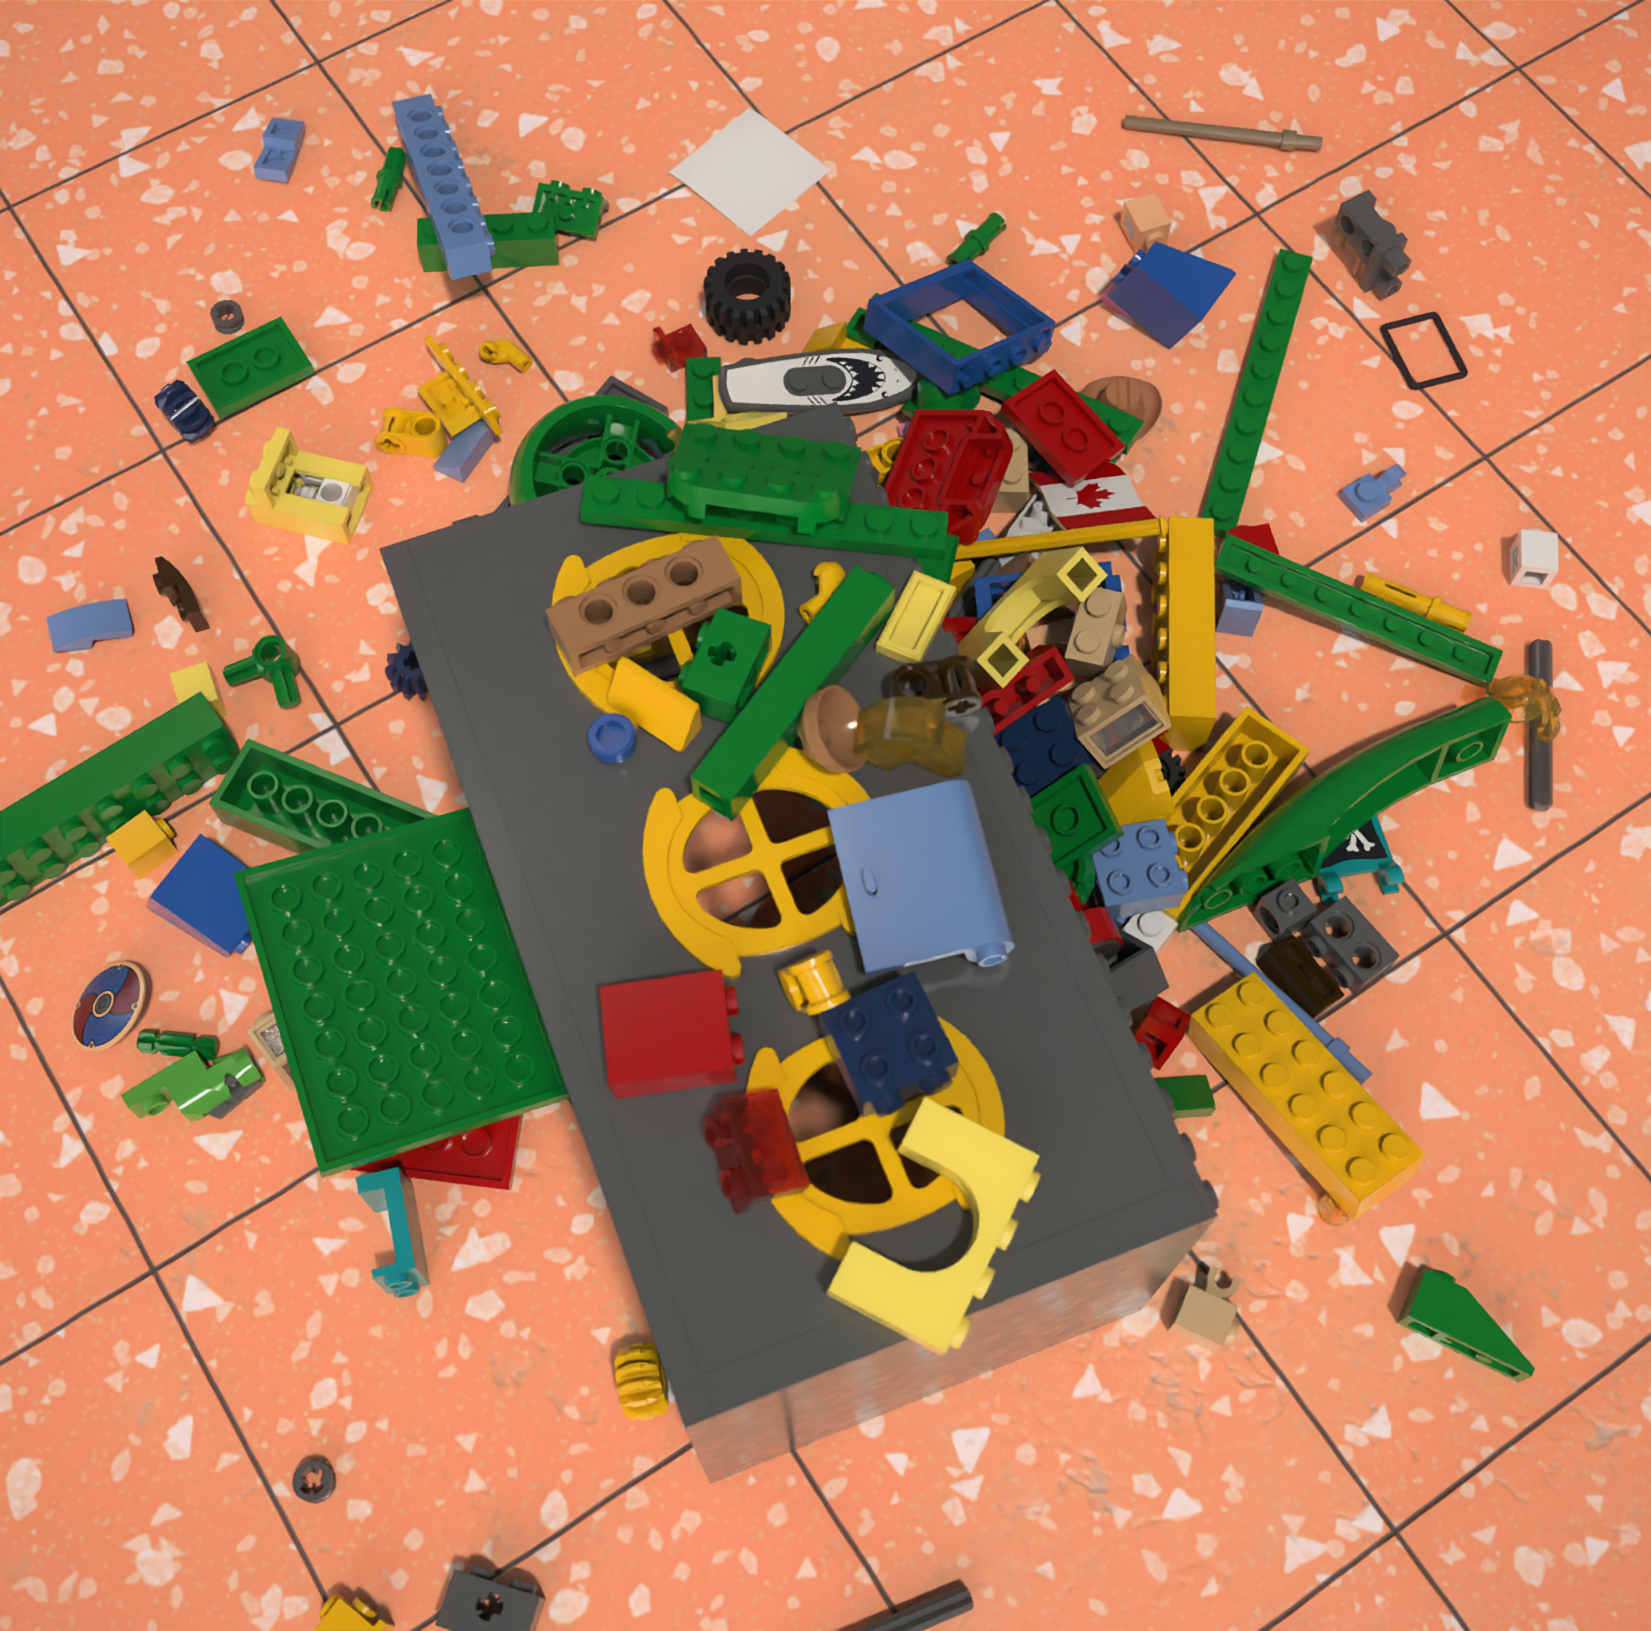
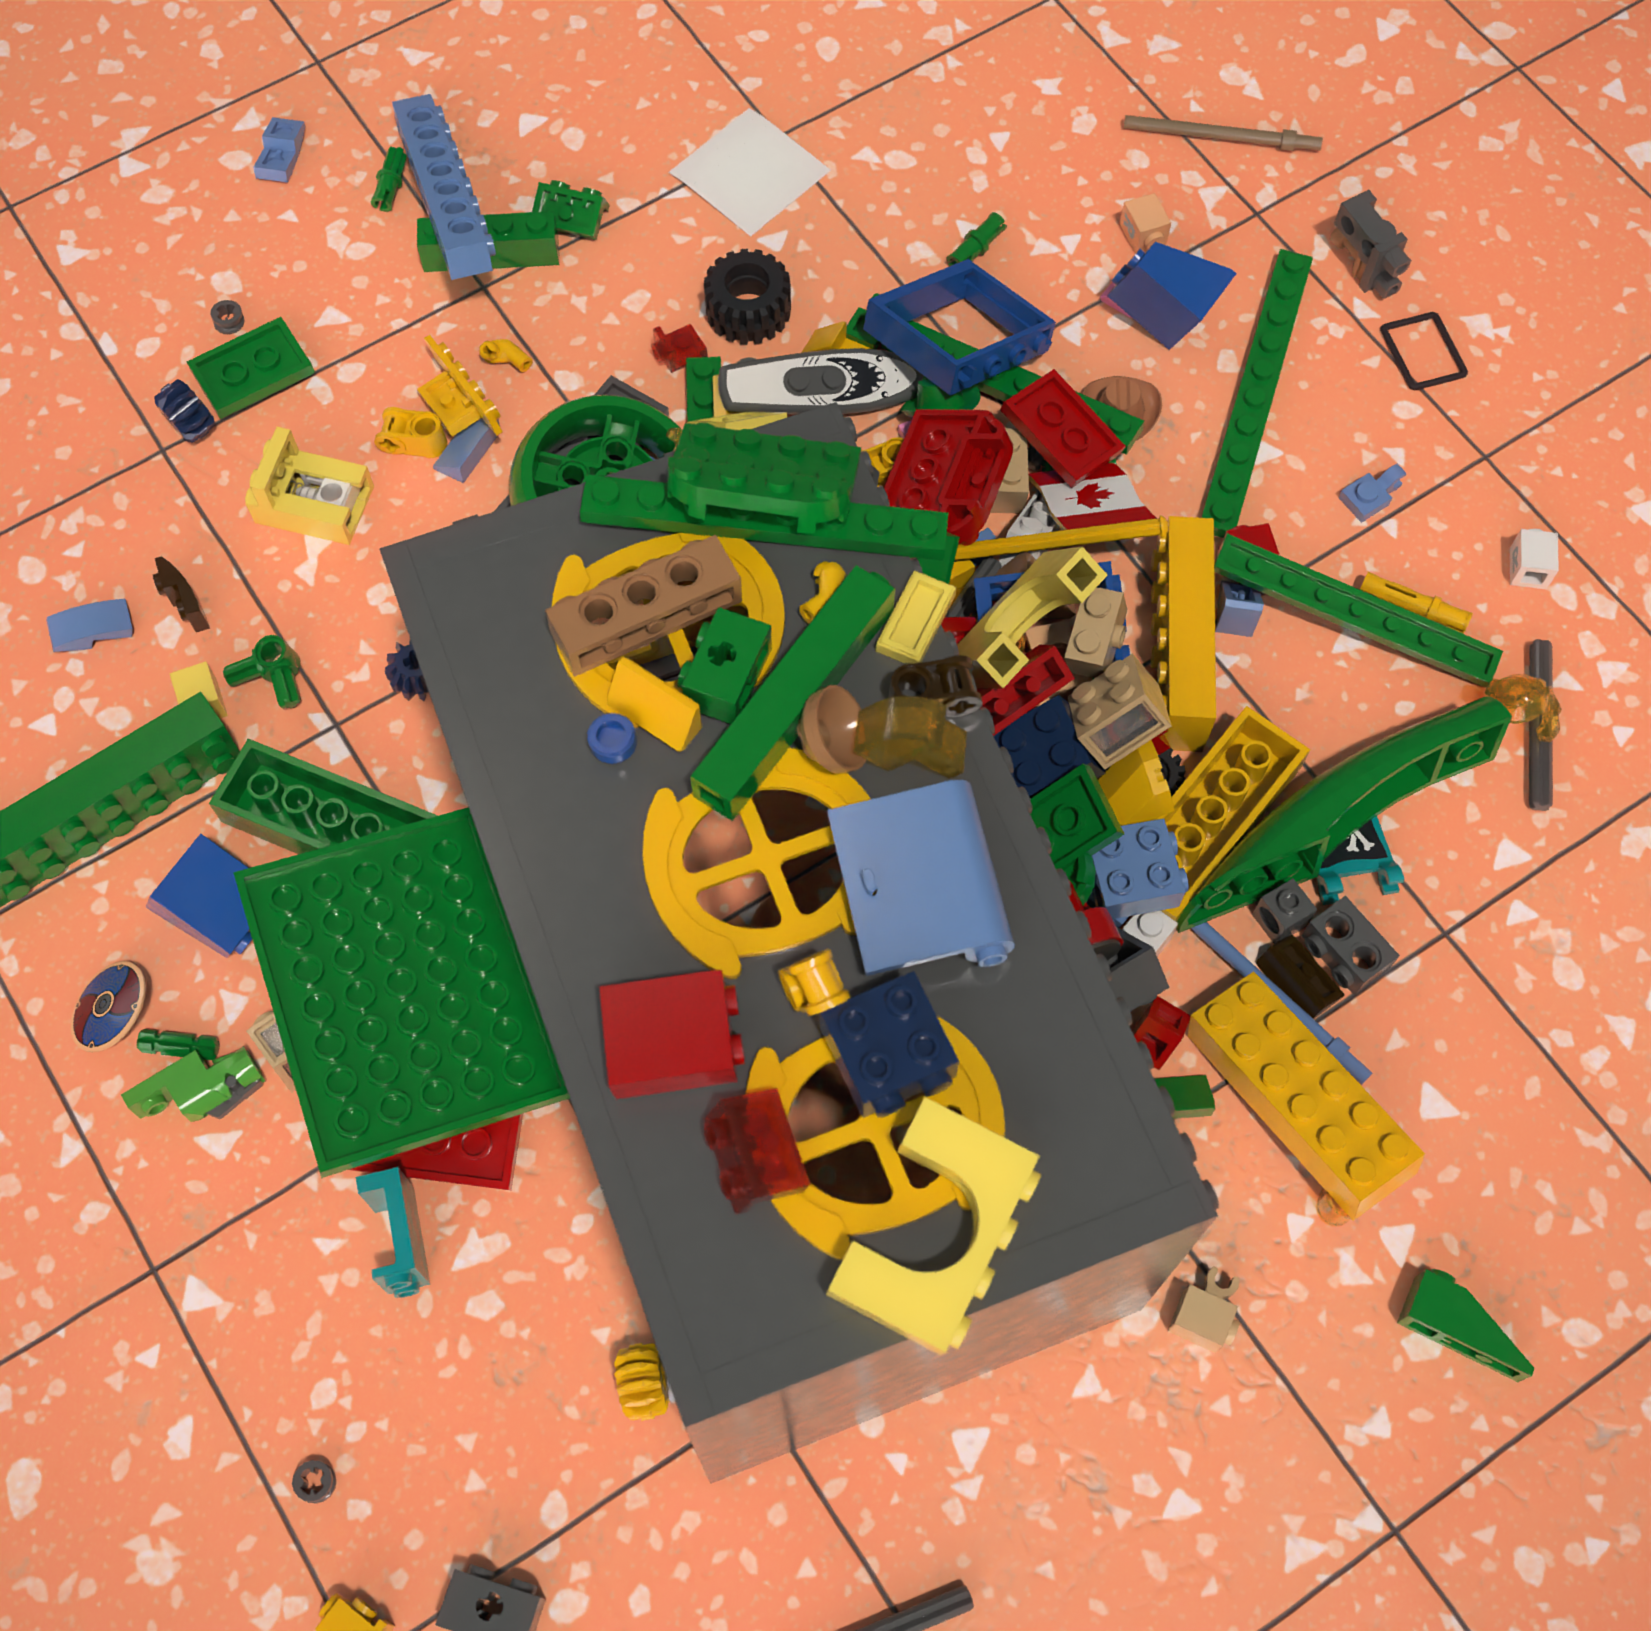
yellow brick [106,810,178,880] -> none

